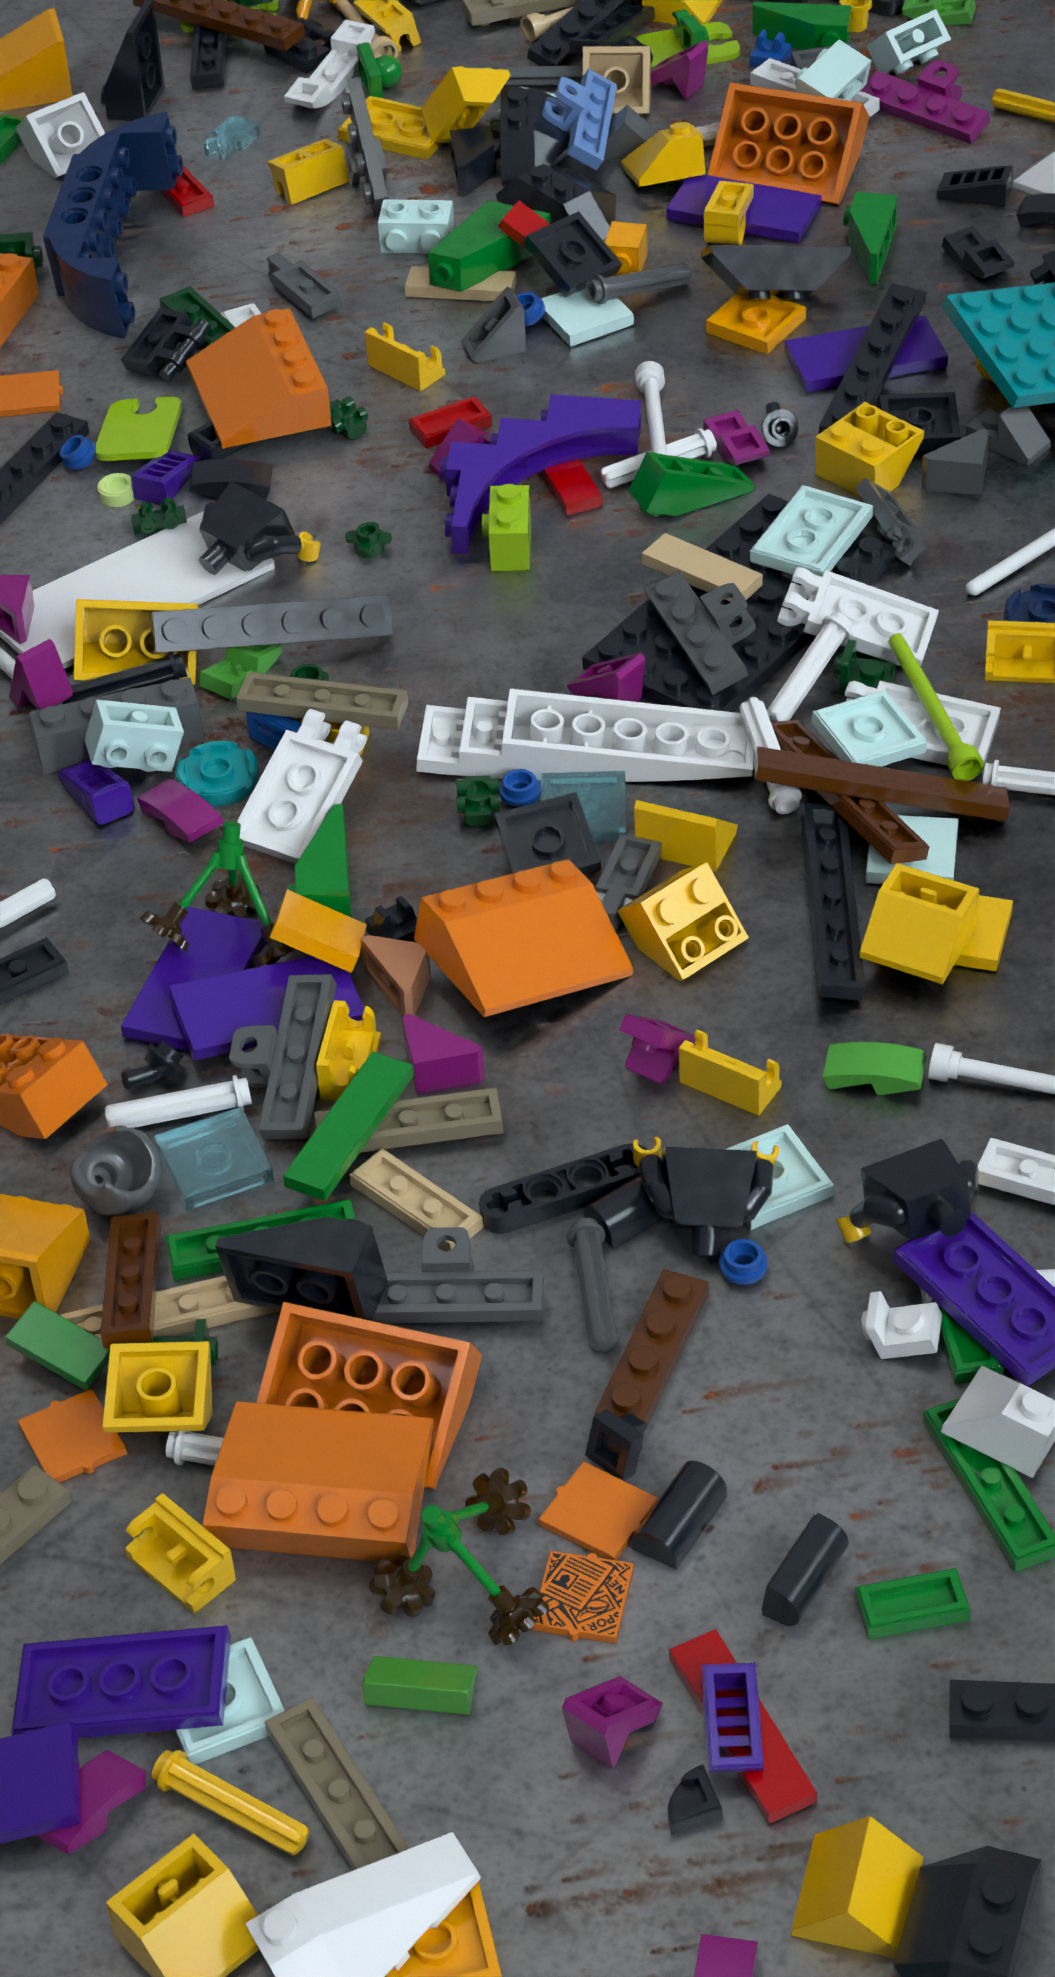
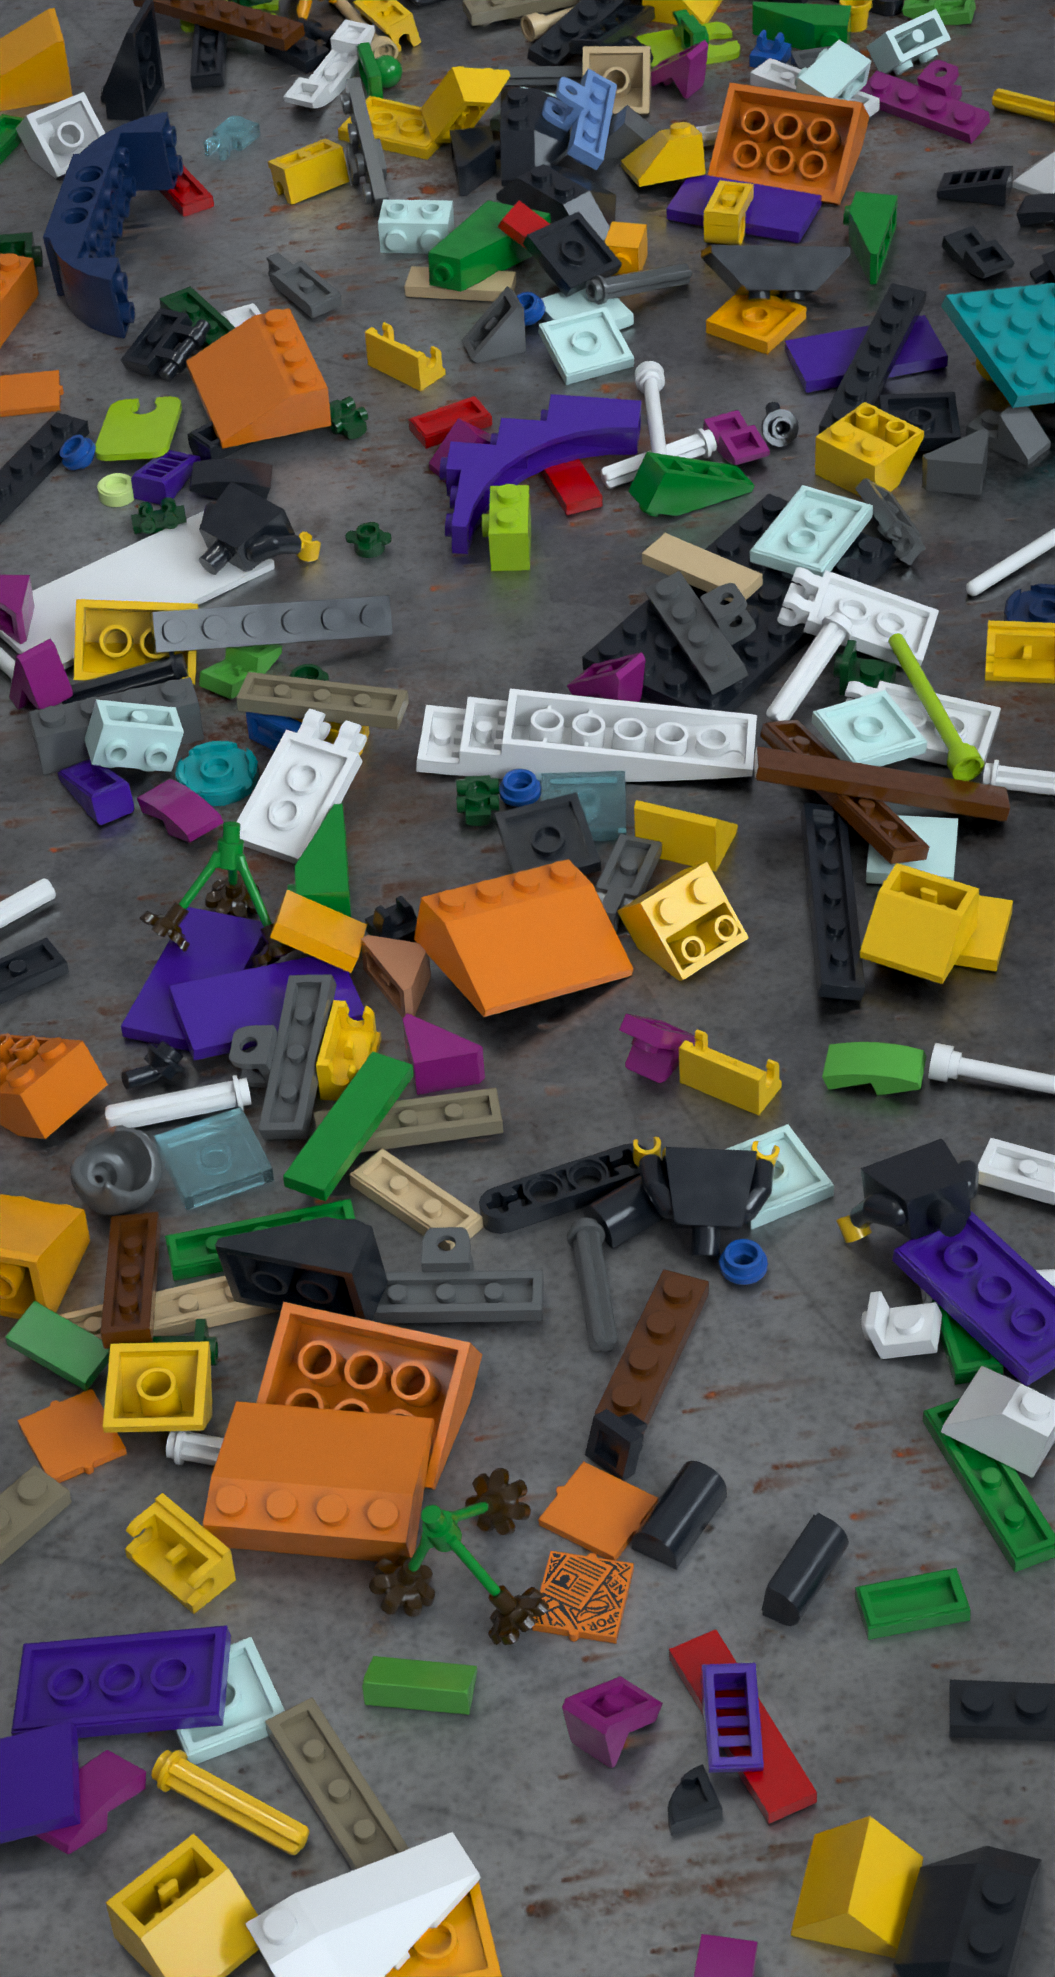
white axle [740,697,802,814] -> none
none -> light aqua tile [538,306,634,385]

